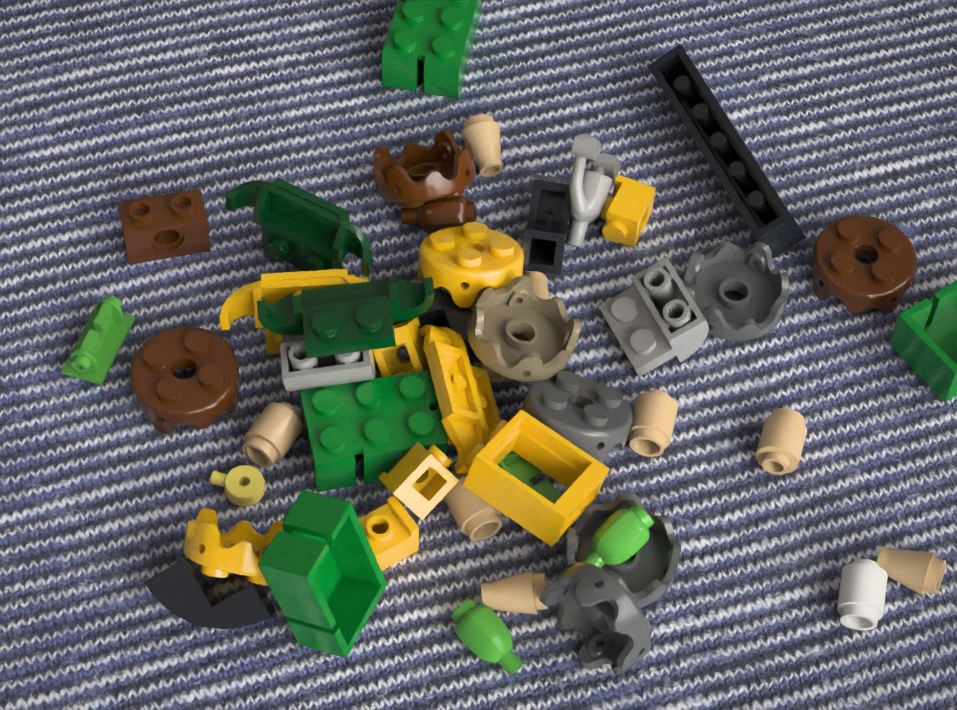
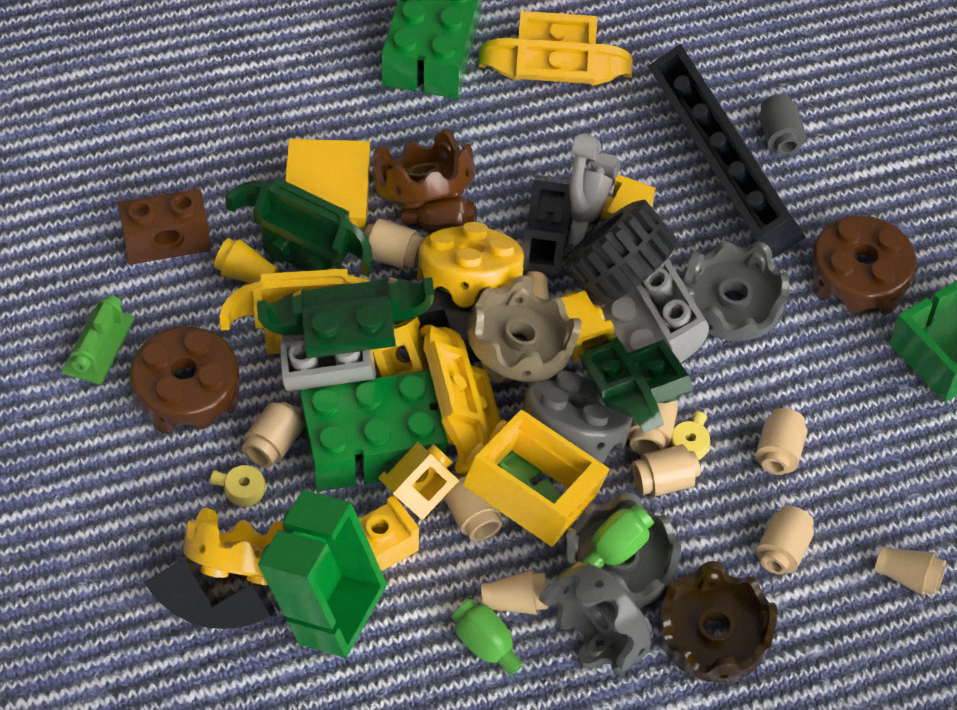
tan cone [461,114,503,177] -> none
white brick [837,559,888,631] -> none
none -> yellow cone [214,238,279,284]
none -> yellow brick [285,139,370,233]
none -> tan brick [364,218,425,270]
none -> yellow plate [478,11,633,86]
none -> yellow brick [561,290,614,363]
none -> black tyre [564,199,678,306]
none -> dark green plate [579,333,693,433]
none -> tan brick [632,444,700,497]
none -> dark brown plate [658,561,778,682]
none -> light yellow piece [670,411,710,460]
none -> tan brick [756,506,814,574]
none -> dark grey brick [759,94,807,155]

